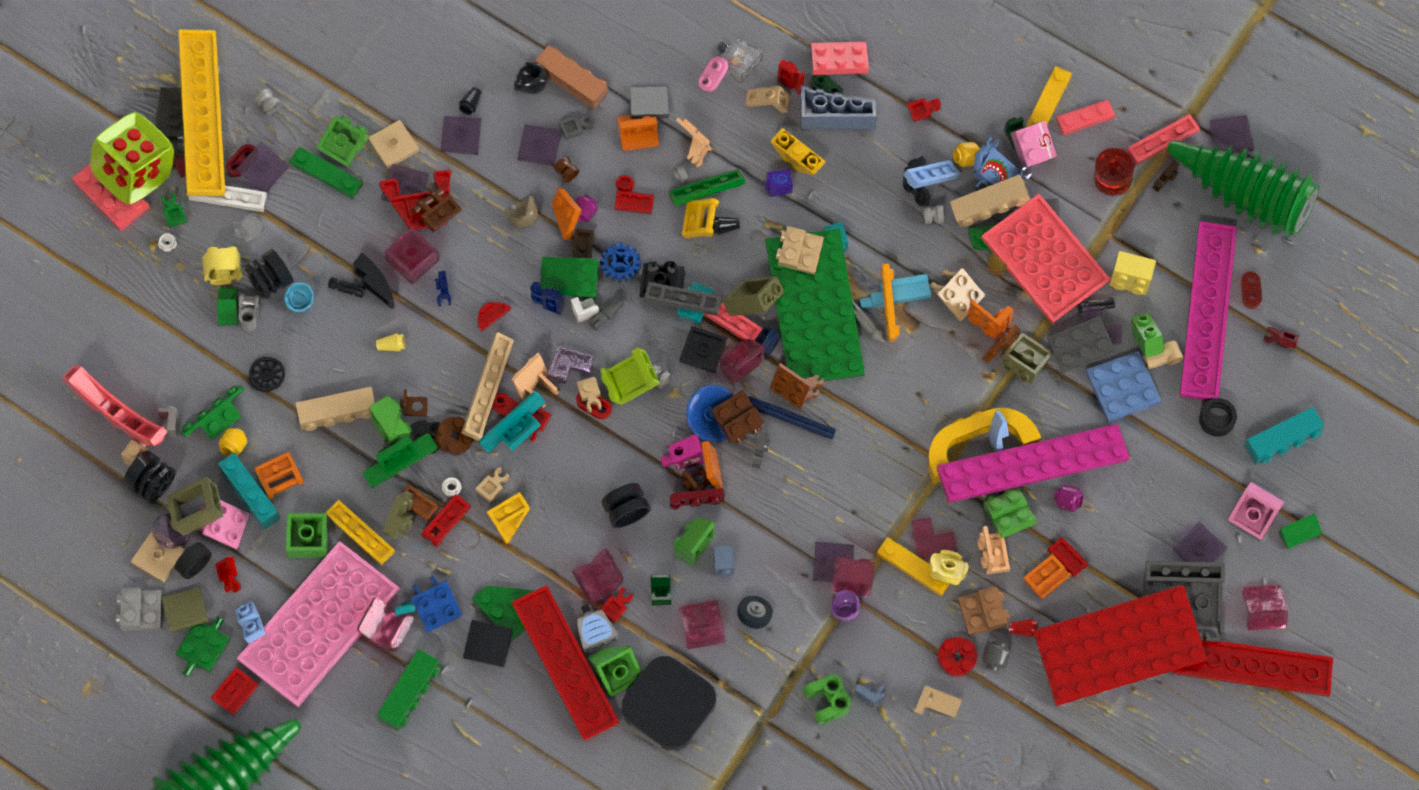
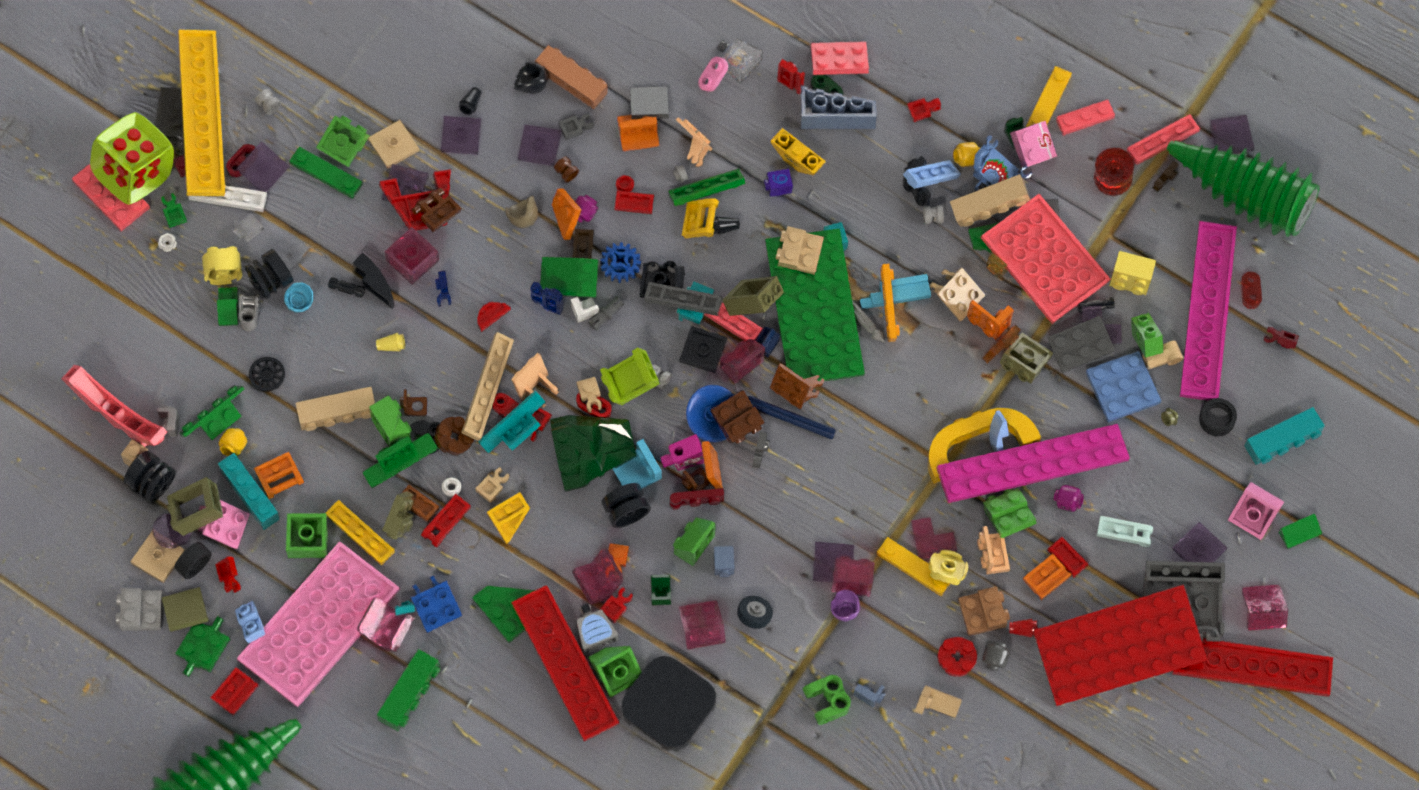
black slope [463,620,513,667] -> none
clear purple plate [547,346,595,384] -> none
tan bracket [745,86,791,113] -> none
none -> dark green wedge [550,415,637,492]
none -> orange plate [606,543,629,579]
none -> medium azure bracket [612,439,662,489]
none -> light aqua plate [1097,516,1153,547]
none -> olive plate [1161,408,1179,426]

